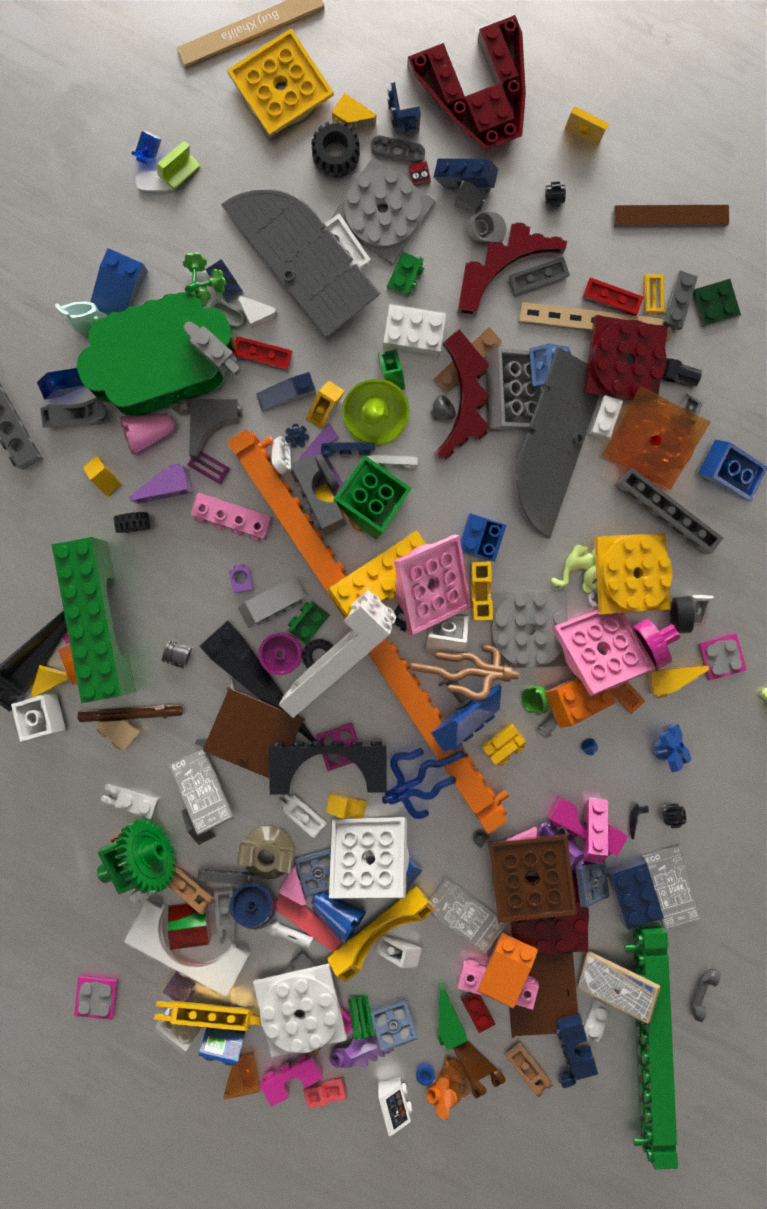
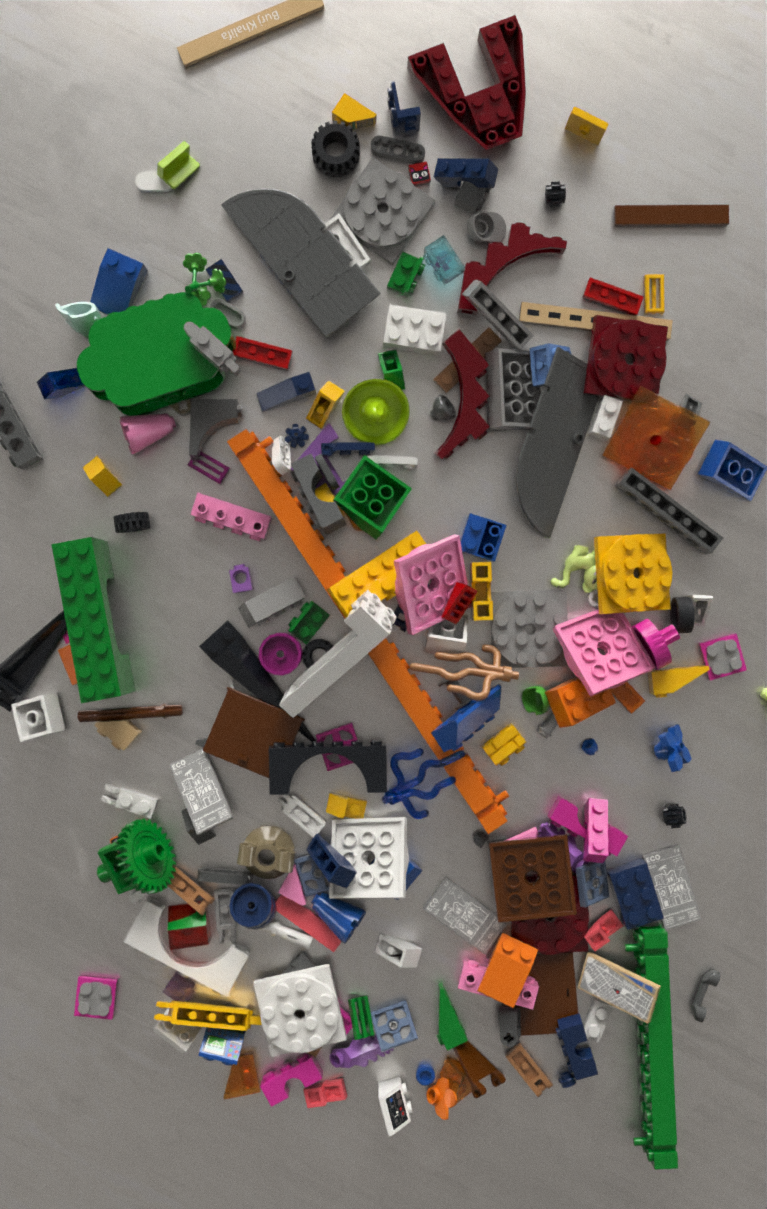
yellow slope [31,665,68,698] -> none
dark grey arch [40,397,106,428] -> none
medium lavender slope [129,464,194,504] -> none
clear blue bracket [131,131,162,164] -> none
dark grey piece [162,640,192,669] -> none
yellow piece [227,28,334,137] -> none
white slope [239,296,278,328] -> none
yellow arch [327,886,436,983] -> none
red plate [460,992,496,1033] -> none
dark grey plate [509,257,570,295] -> none
black bar [630,803,649,840] -> none
dark grey plate [662,270,698,330] -> none
black piece [662,358,702,387] -> none
dark green plate [693,279,741,327] -> none
none -> dark blue slope [306,834,357,889]
none -> clear light blue brick [423,235,465,285]
none -> red slope [441,582,478,625]
none -> light grey brick [462,280,534,350]
none -> dark grey piece [498,1007,521,1047]
none -> coral slope [584,909,623,951]

